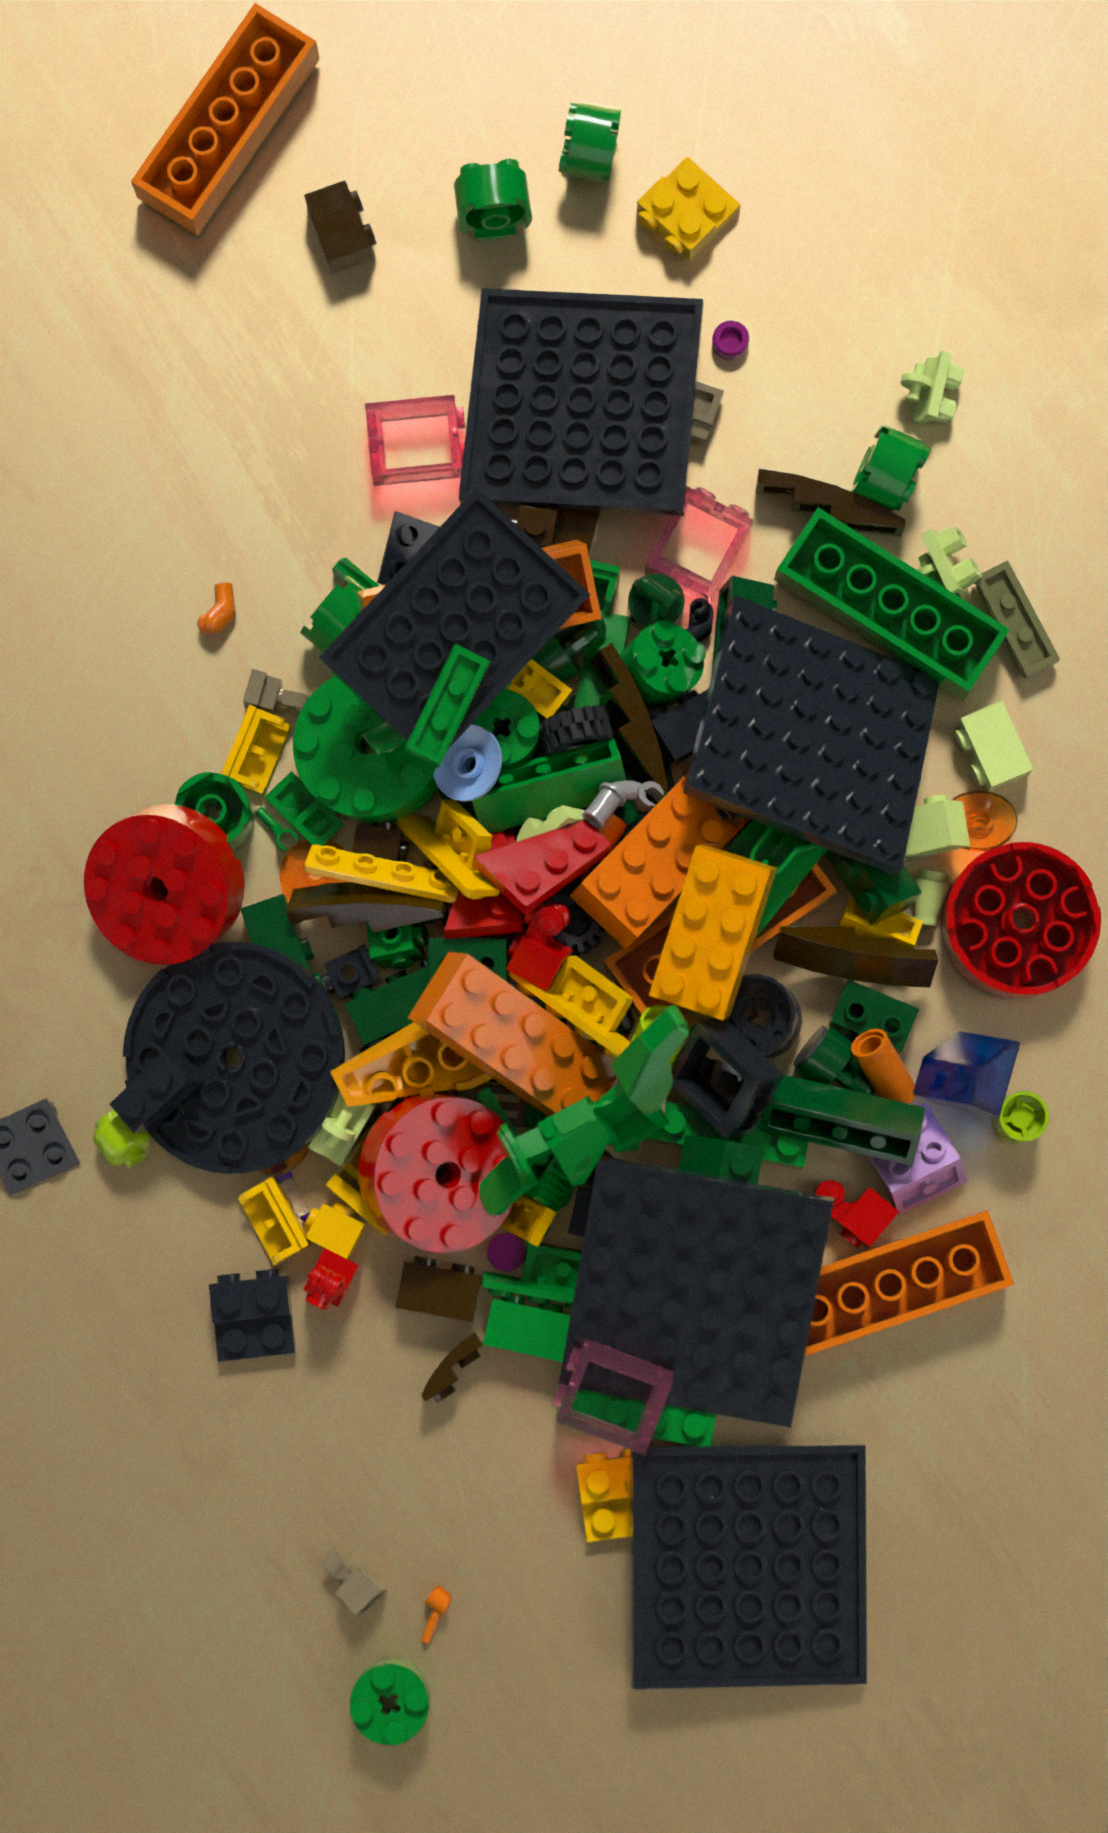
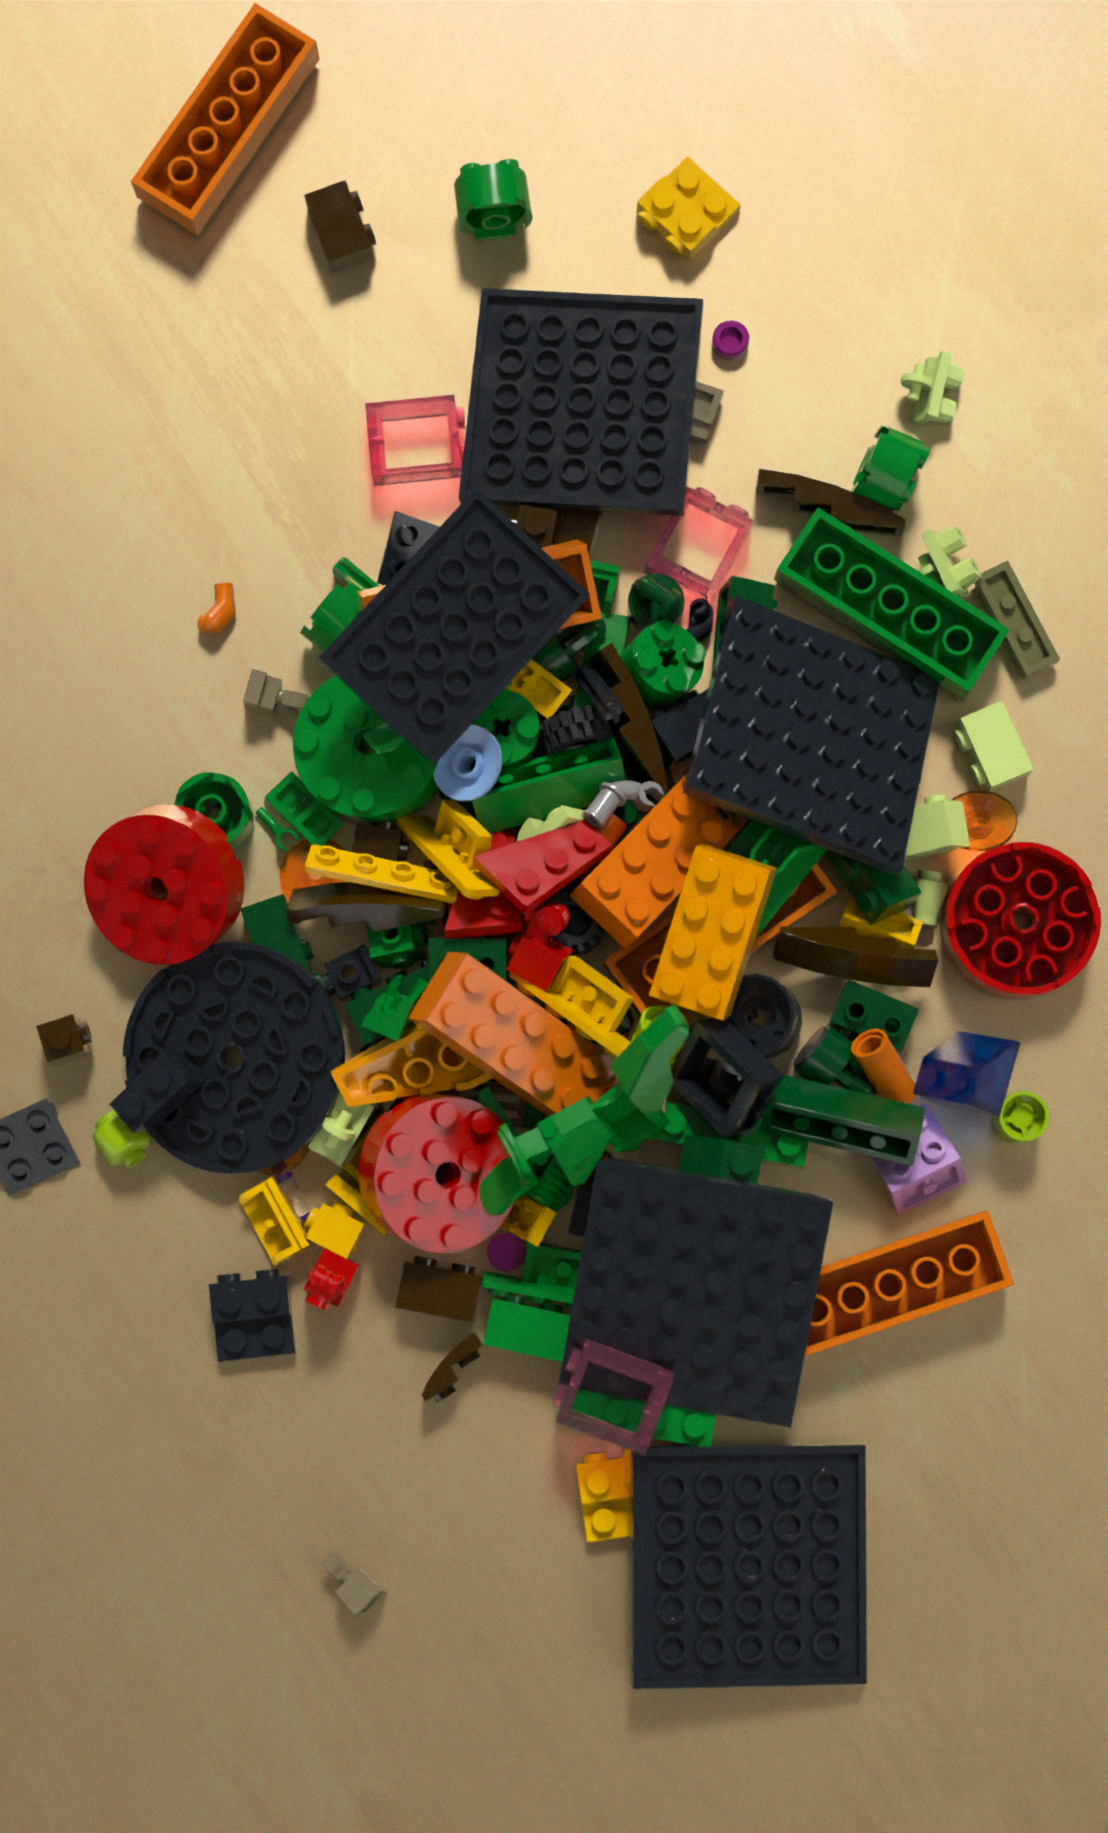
yellow hinge [221,705,291,795] -> none
green brick [350,1659,431,1746] -> none
green tile [403,644,490,768] -> none
orange hand [421,1585,452,1644] -> none
green brick [558,100,622,183] -> none
red brick [814,1180,899,1249] -> none
none -> dark brown brick [36,1014,93,1066]
none -> green hinge [361,974,428,1041]
none -> black axle [575,665,624,723]

